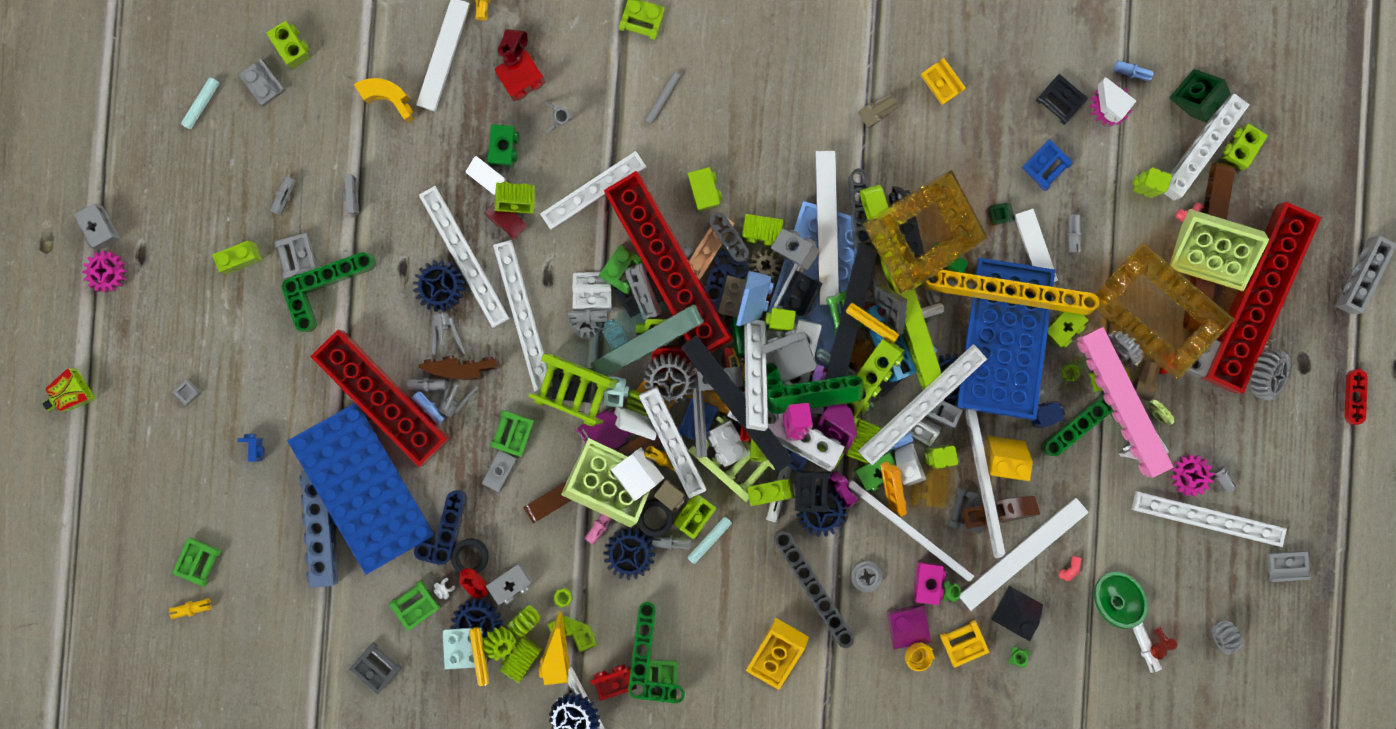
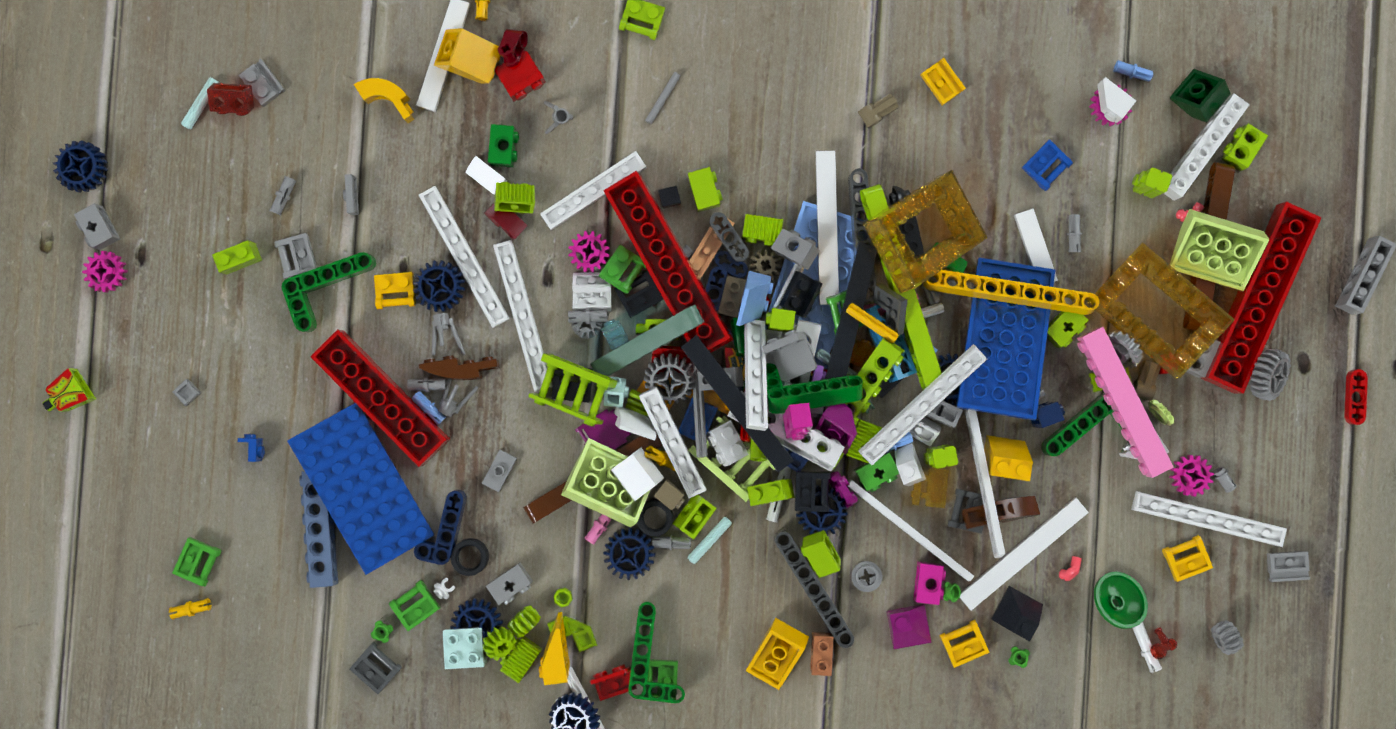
lime brick [266,21,311,69] -> none
red beam [459,569,488,598] -> none
yellow axle [469,628,489,686] -> none
bright green plate [490,410,534,457] -> none
light grey plate [625,263,662,320] -> none
light orange plate [880,461,907,517] -> none
yellow hair [905,642,935,672] -> none
dark green slope [989,202,1015,225] -> none
black plate [1035,74,1088,125] -> none
clear neon green bush [1061,364,1080,381] -> none
none -> dark blue gear [53,140,108,193]
none -> clear red brick [207,83,254,116]
none -> bright green plate [371,621,393,643]
none -> yellow plate [374,272,416,310]
none -> yellow slope [434,28,501,84]
none -> dark pink gear [568,231,610,273]
none -> black slope [658,186,681,209]
none -> lime brick [801,530,841,578]
none -> nougat brick [810,632,833,676]
none -> yellow plate [1162,535,1213,582]

